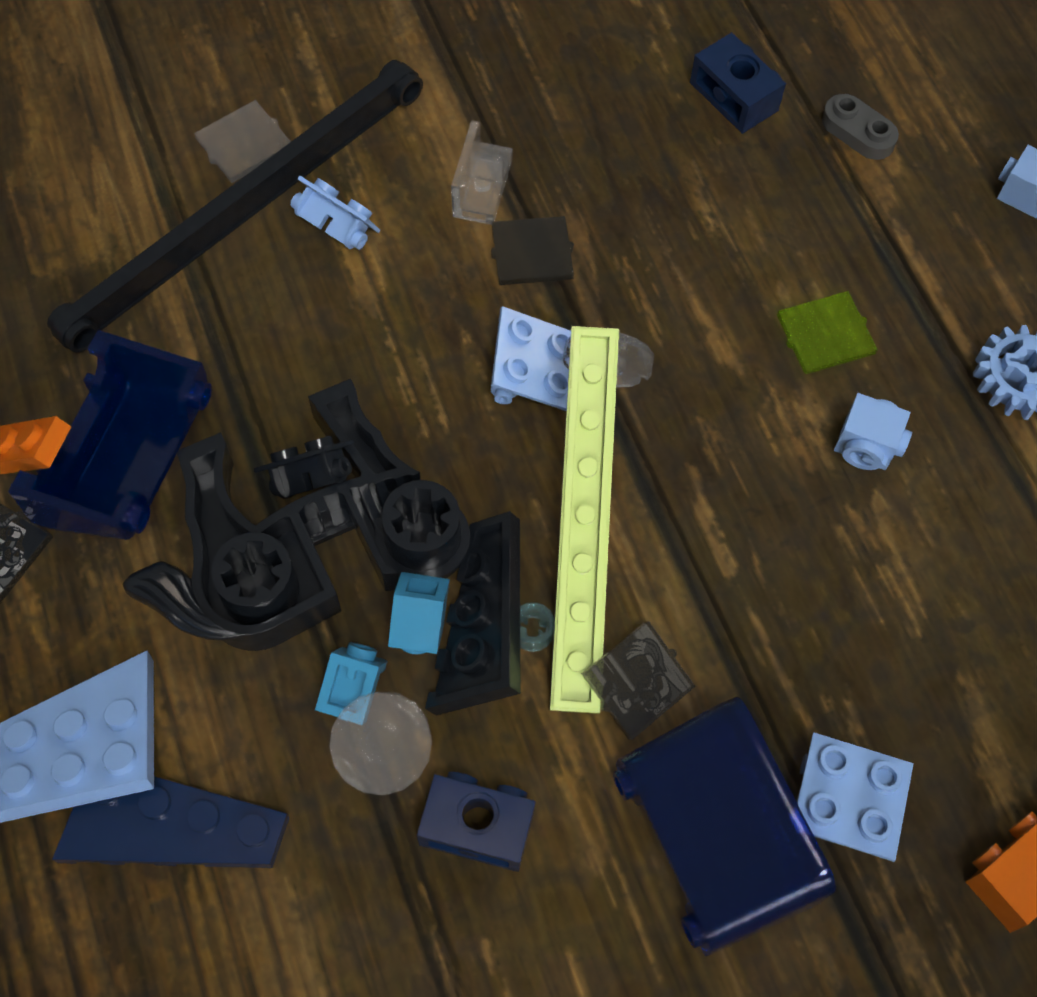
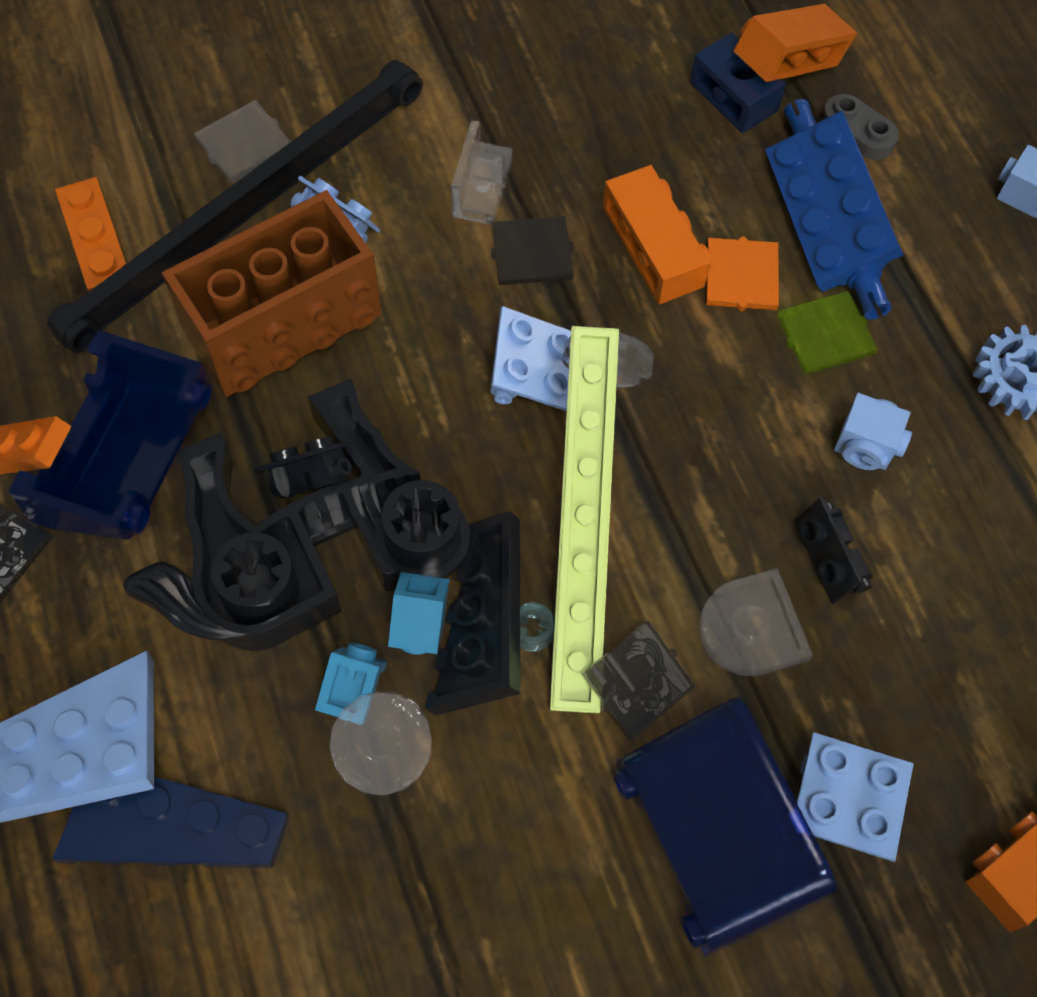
dark blue brick [417,772,536,872] -> none
none -> orange plate [55,177,127,292]
none -> dark orange brick [161,190,382,397]
none -> orange brick [602,165,711,305]
none -> clear tile [699,568,813,676]
none -> orange piece [706,236,779,311]
none -> orange brick [734,4,858,82]
none -> blue plate [765,99,904,320]
none -> black hinge [794,497,873,604]

